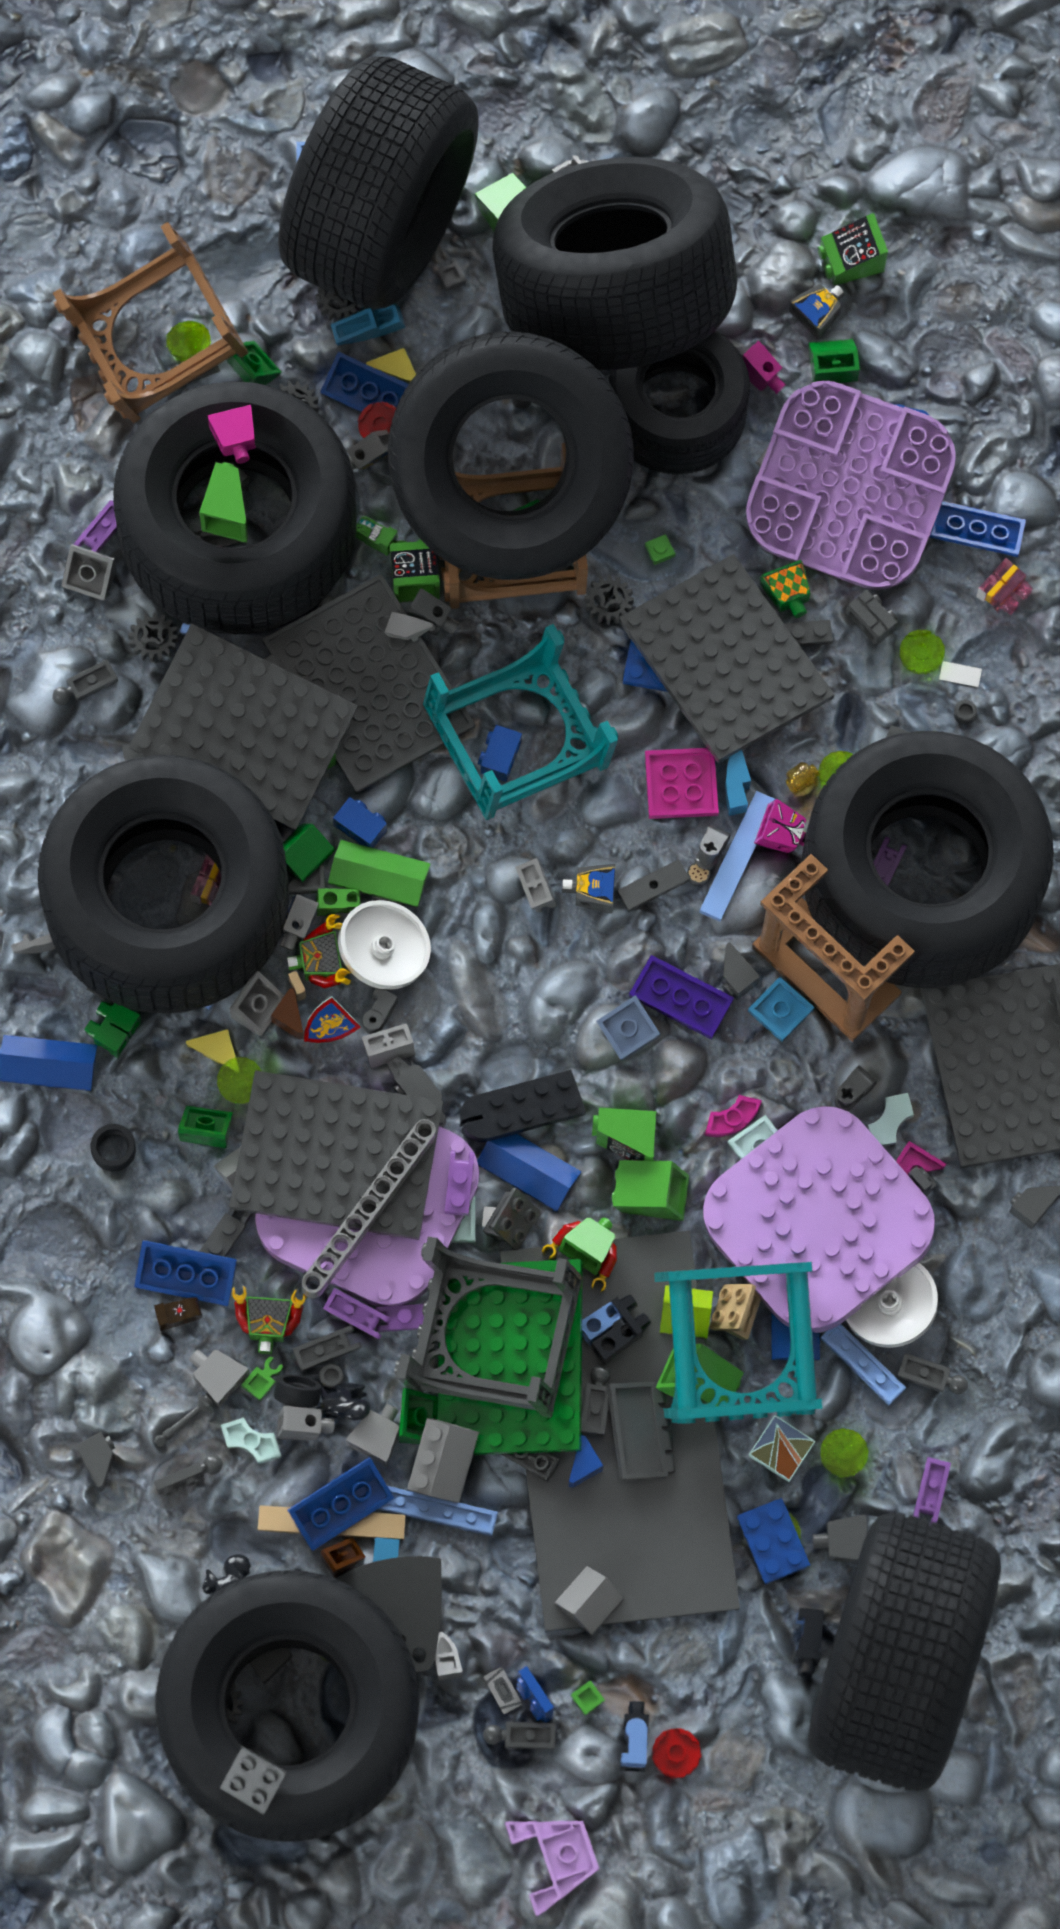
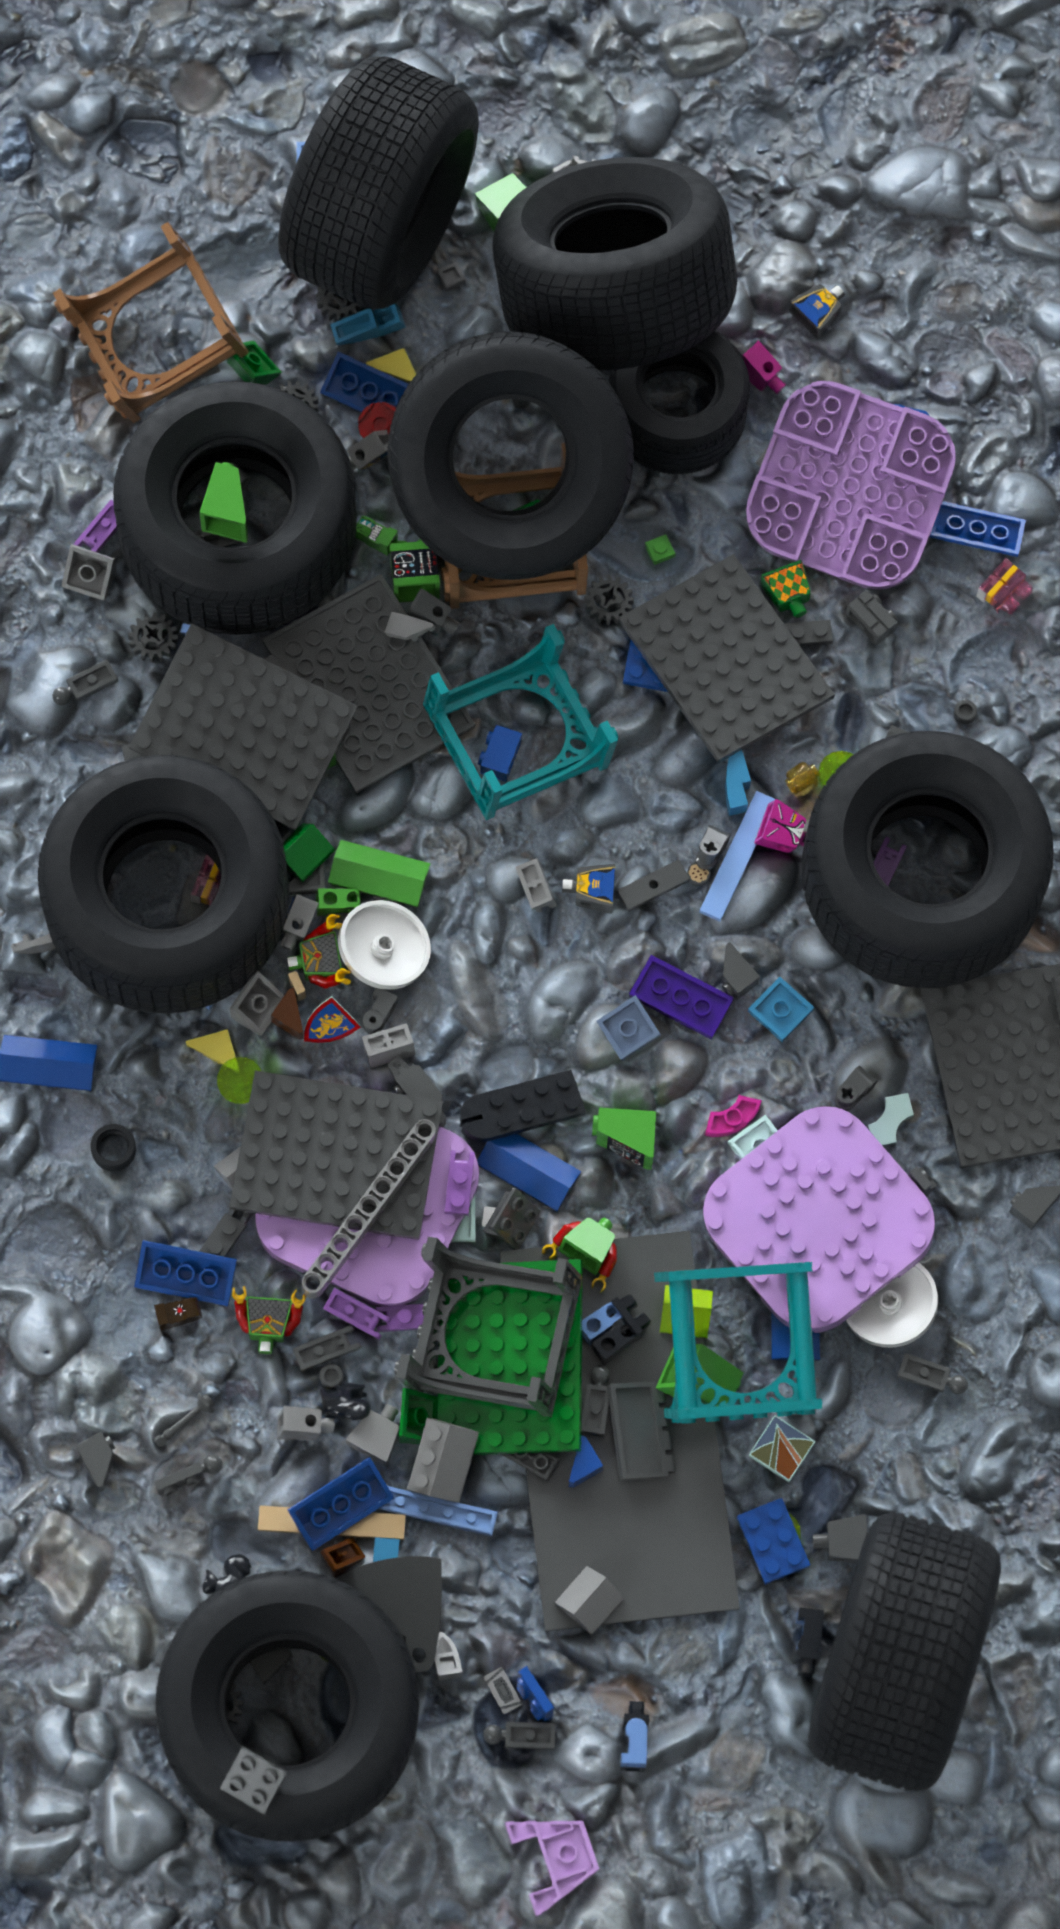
green hips [84,1001,141,1058] -> none
clear neon green tile [166,321,211,362] -> none
green slope [178,1105,233,1148] -> none
light grey torso [189,1349,249,1408] -> none
dark pink torso [208,405,255,464] -> none
light aqua tile [221,1418,281,1465] -> none
bright green plate [242,1356,283,1402] -> none
black tyre [273,1375,322,1408] -> none
blue brick [333,797,387,848] -> none
bright green plate [570,1680,605,1716] -> none
bright green slope [612,1160,689,1221] -> none
dark pink plate [645,748,719,819] -> none
red tile [652,1728,701,1778] -> none
tan bracket [710,1284,761,1340] -> none
medium nougat arch [752,854,915,1042] -> none
green slope [808,339,860,383] -> none
slope [818,213,888,286] -> none
light blue tile [820,1324,906,1406] -> none
clear neon green tile [820,1428,869,1478] -> none
dark pink tile [896,1141,946,1175] -> none
clear neon green tile [899,630,945,674] -> none
medium lavender hinge [913,1457,951,1523] -> none
white sticker [939,661,982,687] -> none

